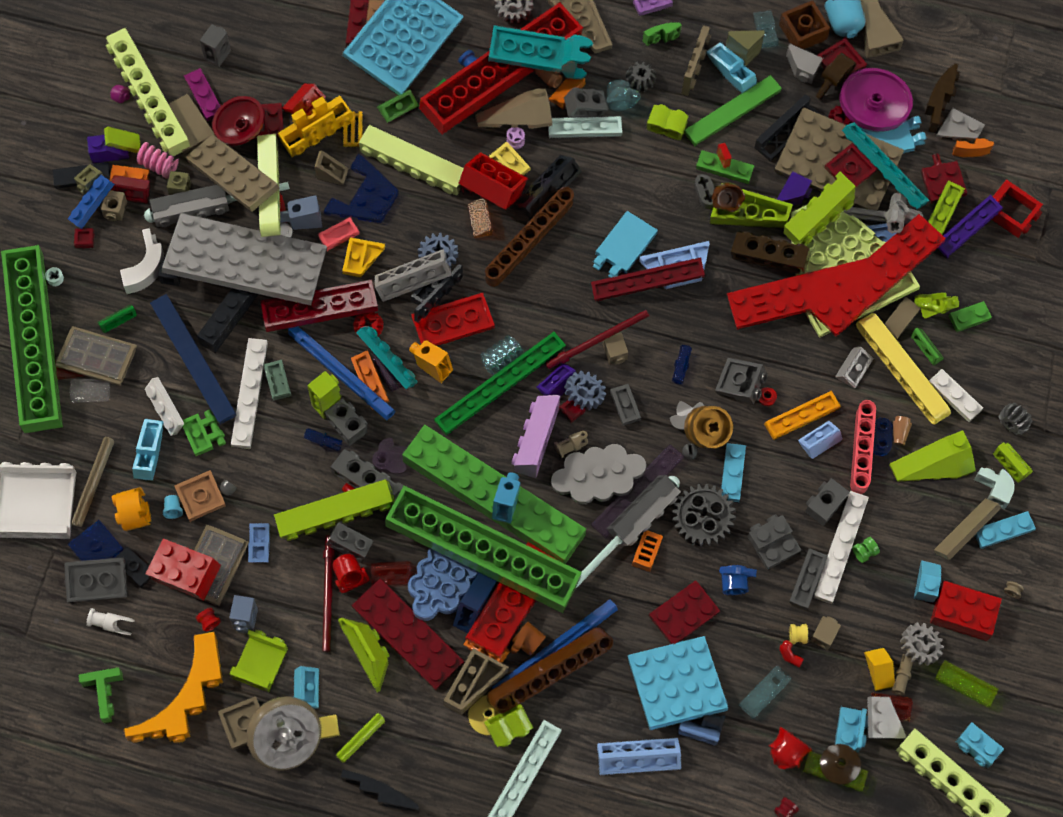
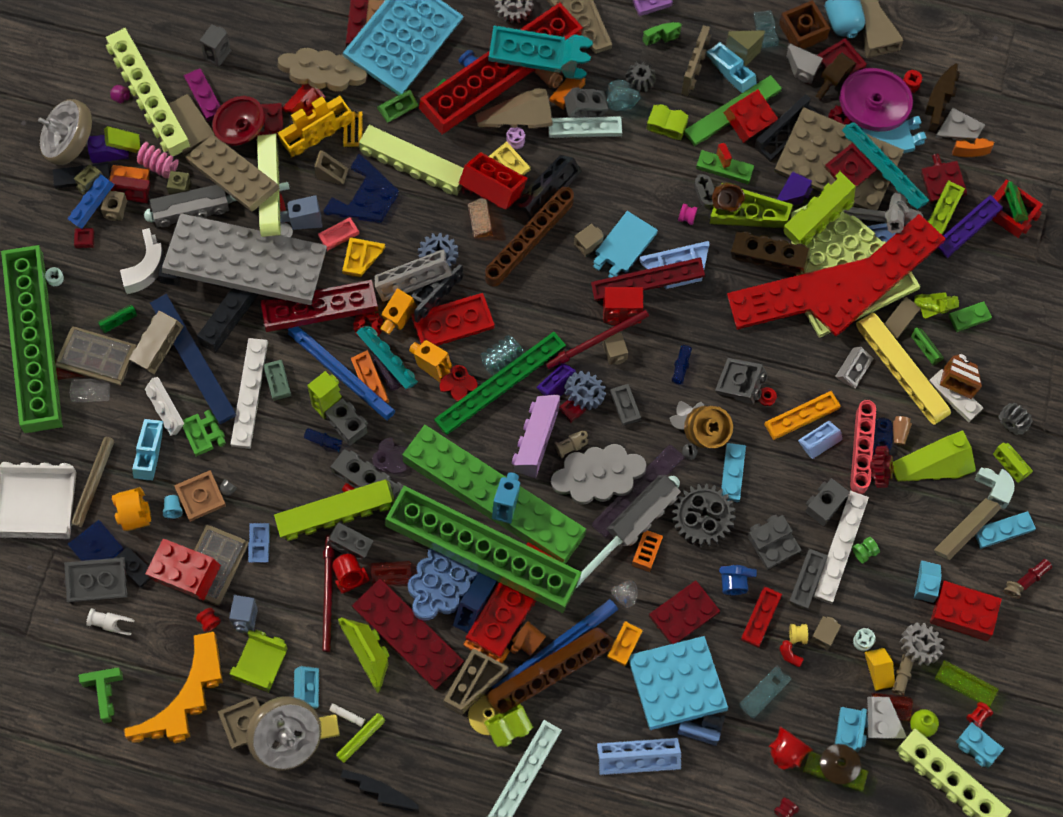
none -> wheel [38,99,92,165]
none -> dark tan brick [129,311,184,374]
none -> dark tan plate [278,48,367,91]
none -> white wheel [329,704,365,727]
none -> light orange torso [380,288,417,335]
none -> red plate [439,365,477,402]
none -> dark tan brick [574,223,604,257]
none -> red brick [603,287,643,325]
none -> light orange plate [607,622,643,666]
none -> clear brick [612,580,638,608]
none -> dark pink wheel [678,203,698,225]
none -> red brick [724,89,778,143]
none -> red tile [741,586,782,648]
none -> light aqua wheel [853,628,875,651]
none -> dark red gear [870,446,894,488]
none -> red wheel [903,70,922,93]
none -> lime brick [910,709,939,737]
none -> dark orange torso [940,354,982,399]
none -> red bush [966,702,993,728]
none -> green slope [1004,181,1029,222]
none -> dark red axle [1017,559,1052,591]

